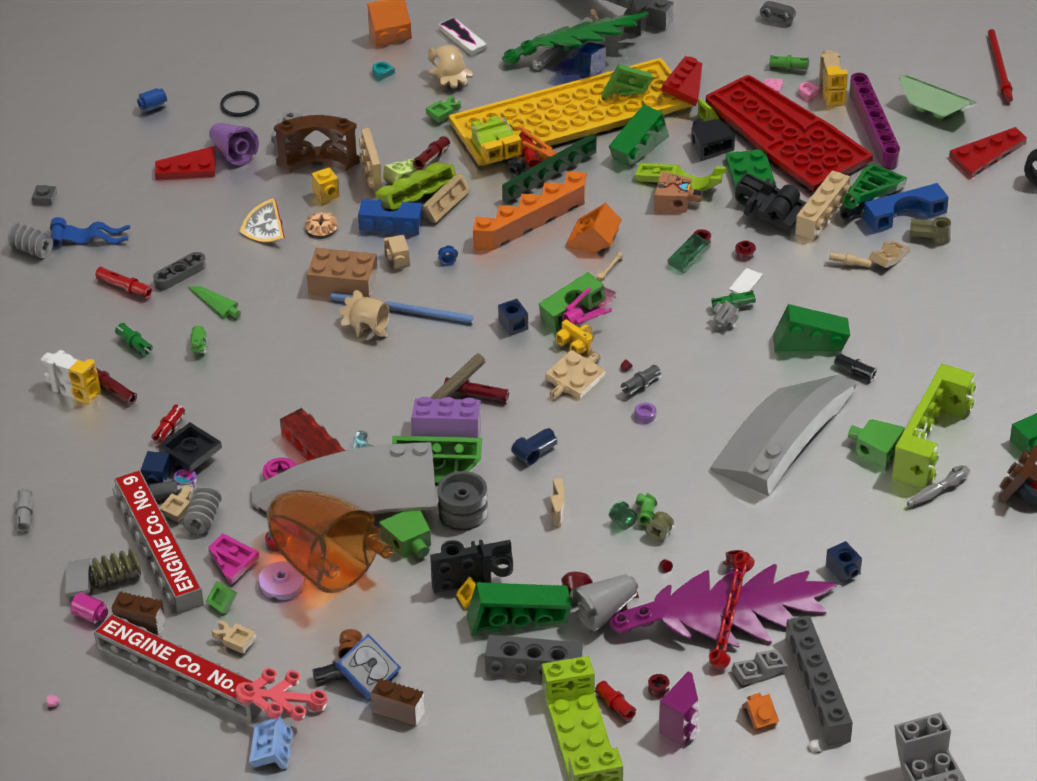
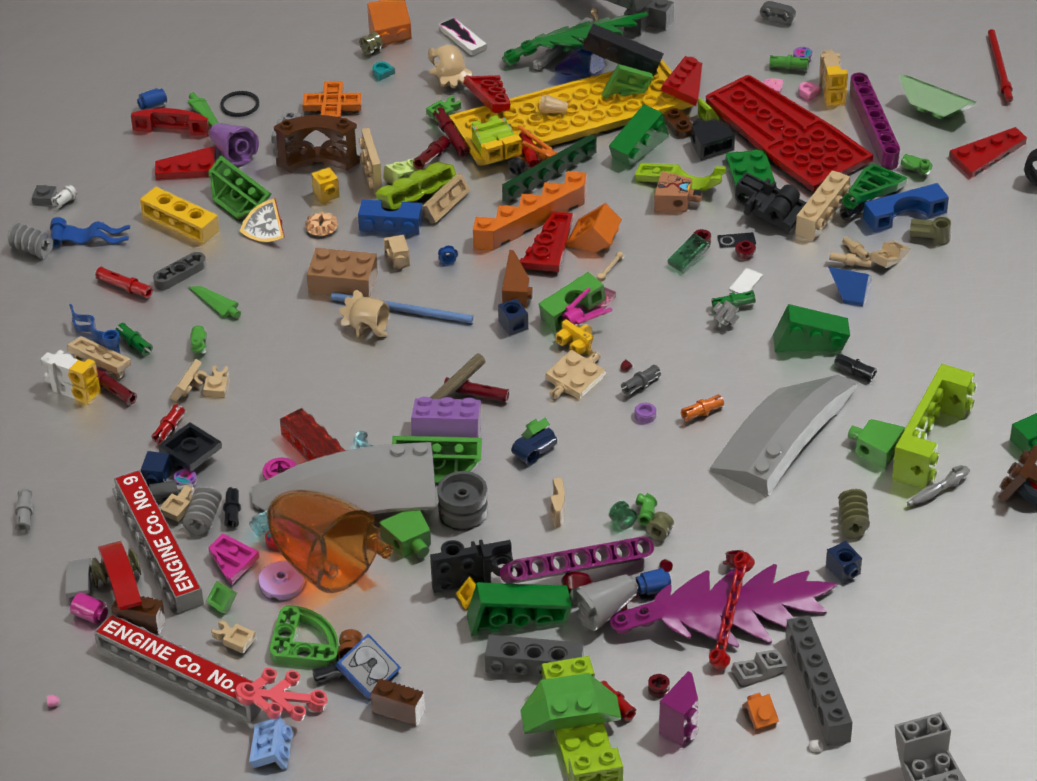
none -> white pin [51,185,77,209]
none -> tan plate [67,336,131,380]
none -> blue flag [69,304,120,354]
none -> red slope [98,541,142,611]
none -> red slope [131,108,209,136]
none -> yellow brick [140,187,220,244]
none -> tan plate [169,359,207,402]
none -> bright green bar [188,92,219,127]
none -> tan plate [203,365,229,398]
none -> bright green wedge [209,156,272,220]
none -> black axle [223,487,241,529]
none -> clear light blue cone [249,505,284,537]
none -> bright green beam [269,605,339,668]
none -> orange plate [302,81,362,118]
none -> olive wheel [359,32,383,55]
none -> dark red pin [433,107,470,157]
none -> red wing [463,75,511,113]
none -> magenta beam [500,536,654,584]
none -> dark orange slope [502,250,533,308]
none -> red wing [519,212,573,272]
none -> bright green wedge [520,673,621,734]
none -> bright green plate [521,418,550,439]
none -> tan cone [538,94,568,114]
none -> black brick [582,24,664,77]
none -> blue brick [635,568,671,596]
none -> reddish brown plate [665,108,693,138]
none -> orange pin [680,394,724,422]
none -> black sticker [717,232,756,247]
none -> tile [793,47,813,62]
none -> blue slope [828,267,872,306]
none -> olive piece [838,489,870,538]
none -> tan bar [842,237,871,260]
none -> bright green arm [900,154,933,176]

